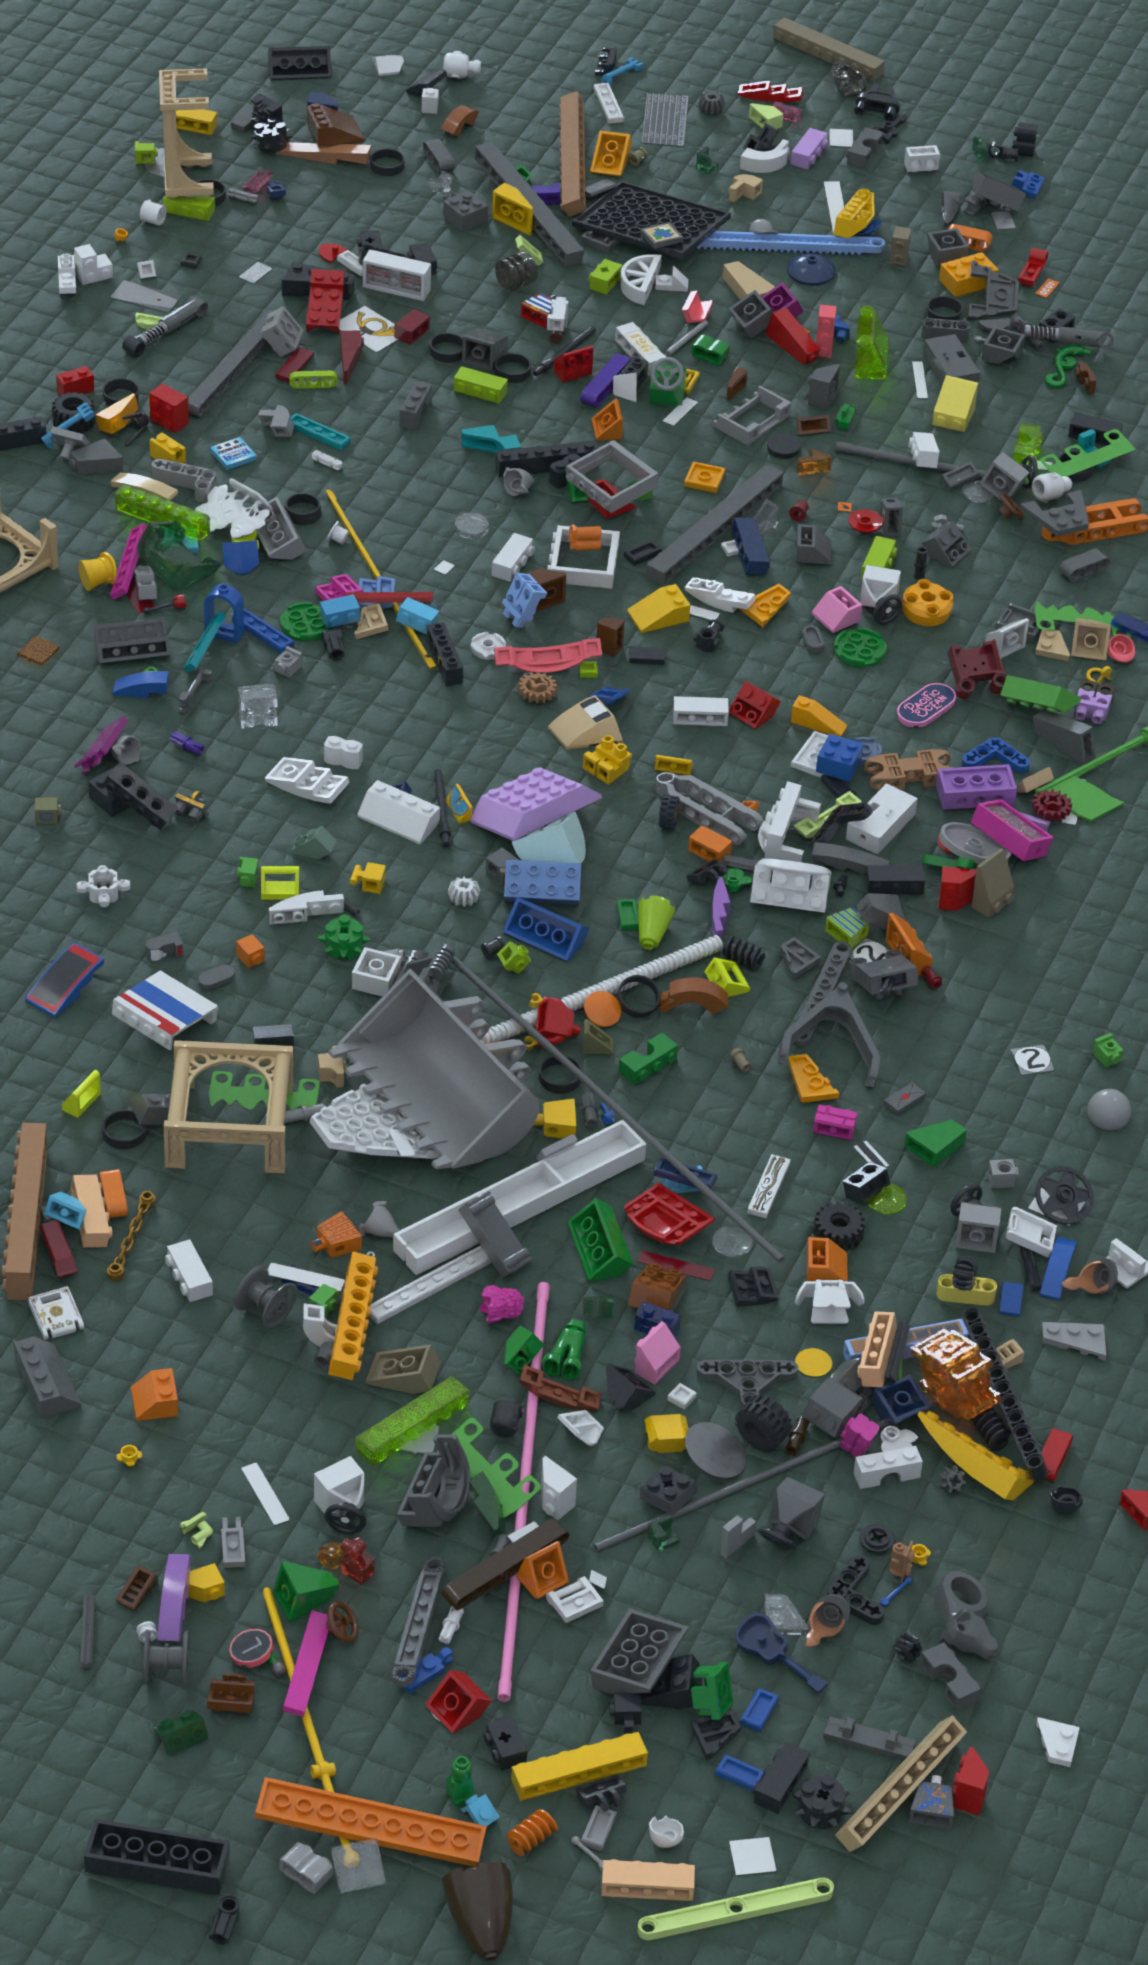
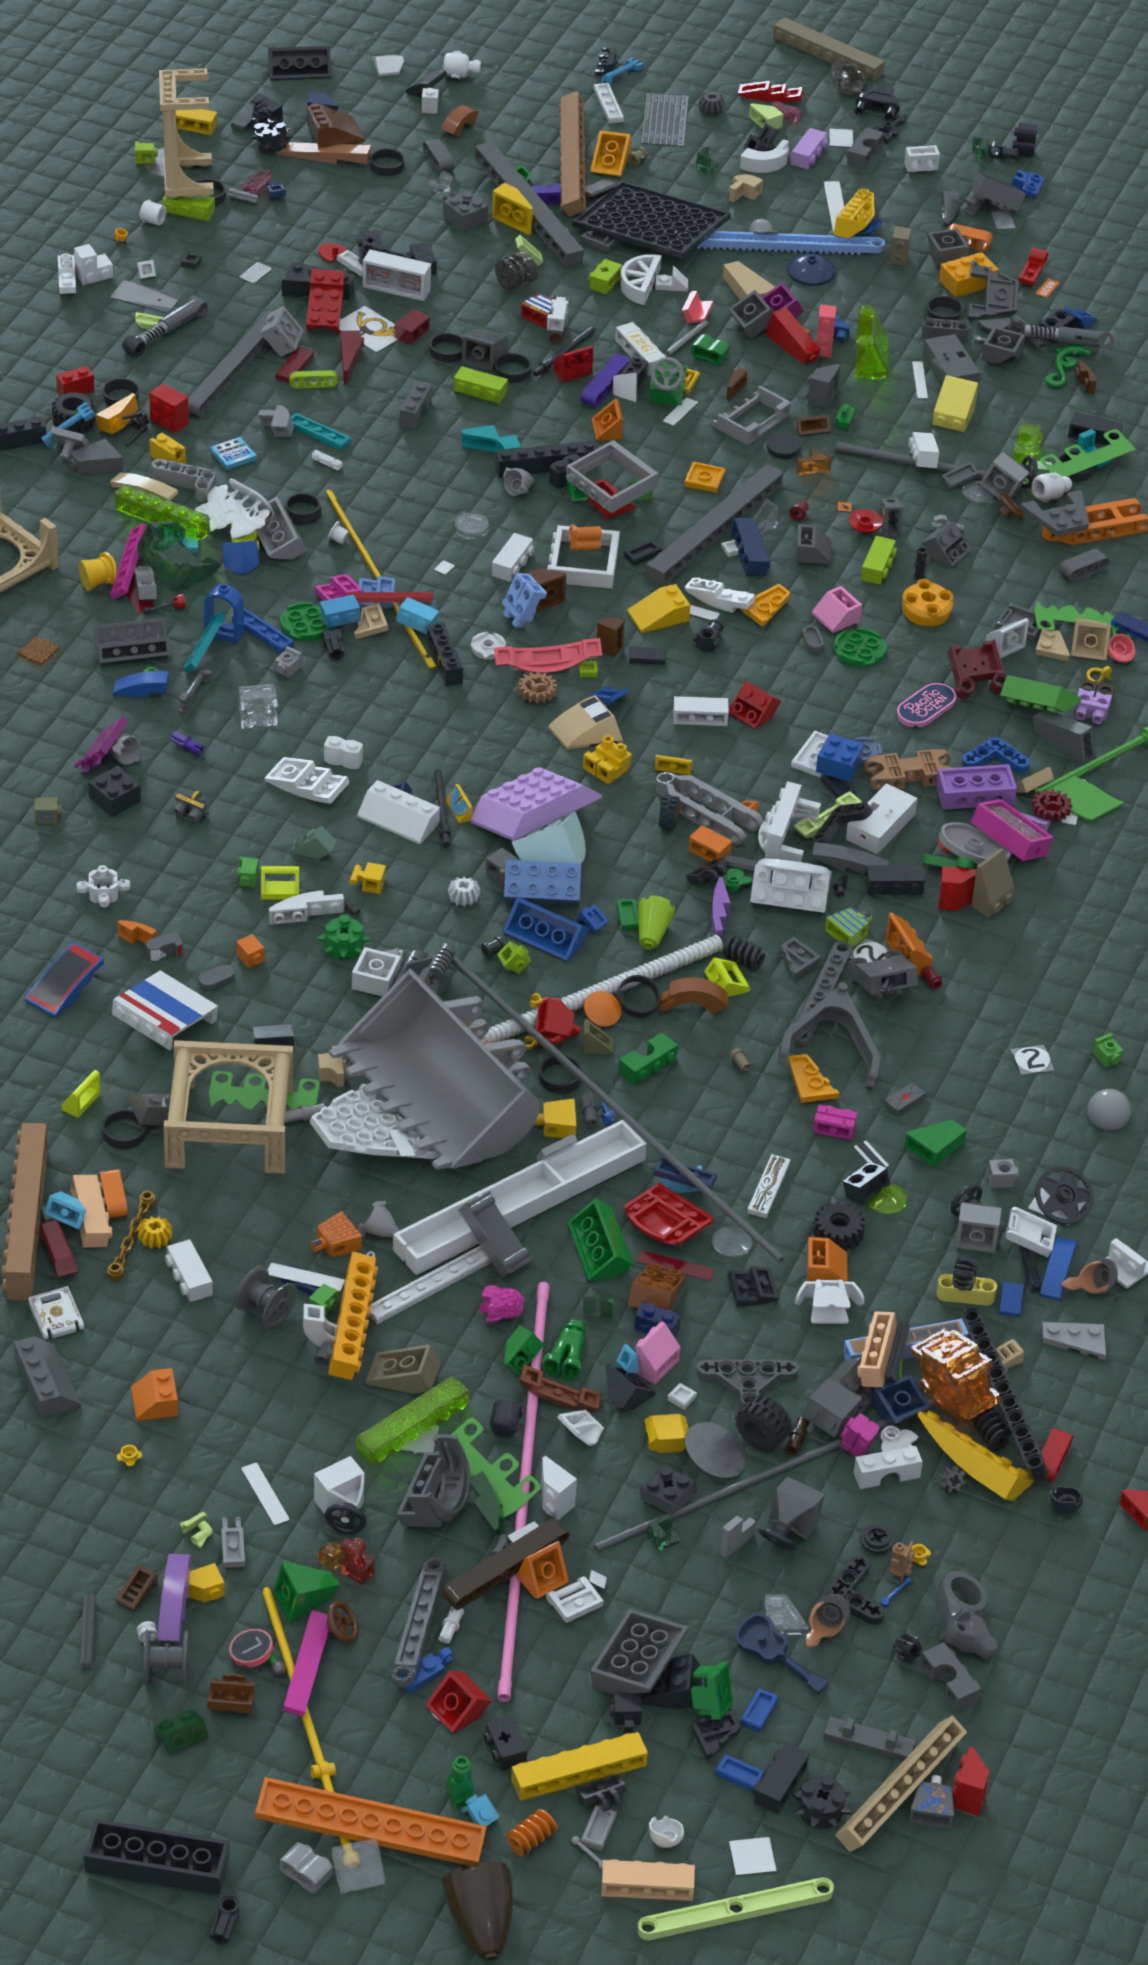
black brick [102,762,178,830] -> none
tile [640,222,683,249] -> none
light orange slope [791,695,848,737] -> none
yellow sticker [795,1348,832,1377] -> none
dark grey slope [856,893,905,930] -> none
white piece [860,565,903,624] -> none
white wing [1036,1717,1080,1767] -> none
none -> orange slope [117,920,157,944]
none -> yellow gear [138,1215,172,1249]
none -> blue bracket [576,904,609,933]
none -> medium azure slope [616,1344,639,1373]
none -> blue slope [1064,307,1098,329]

